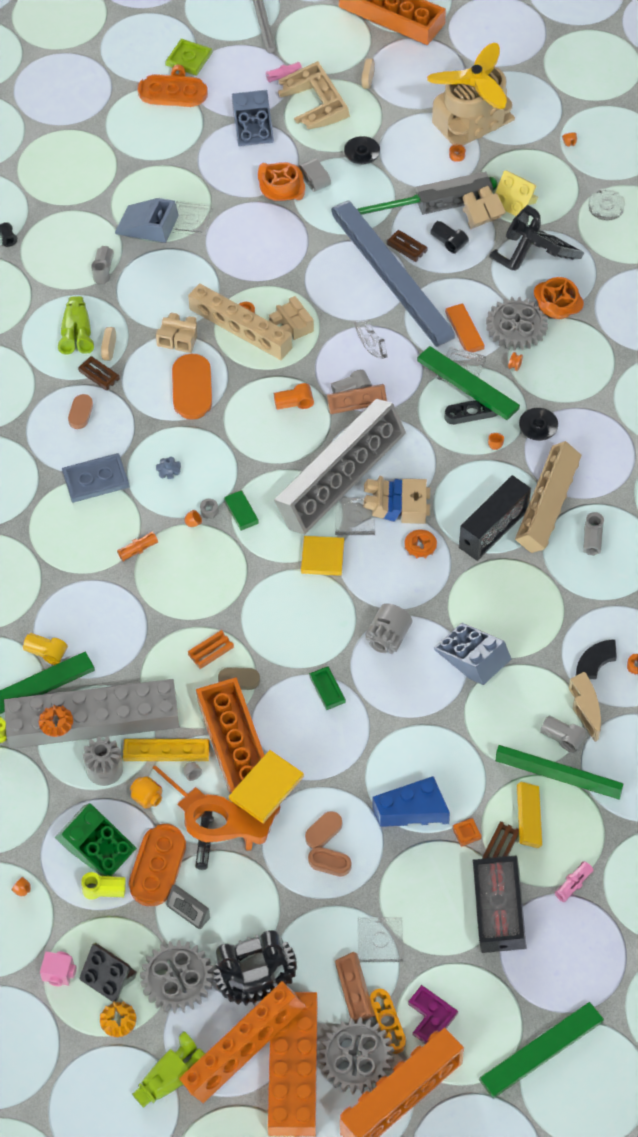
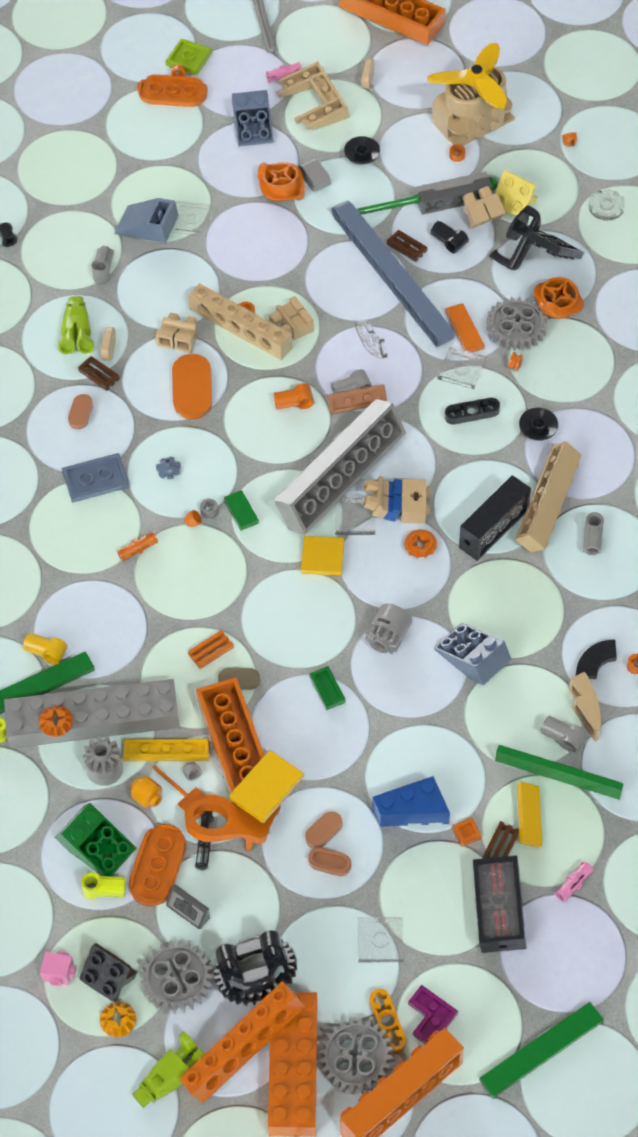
orange hinge [11,877,31,896] -> none
nougat tile [335,952,375,1024] -> none
green tile [417,346,520,420] -> none
orange hinge [488,433,504,450] -> none

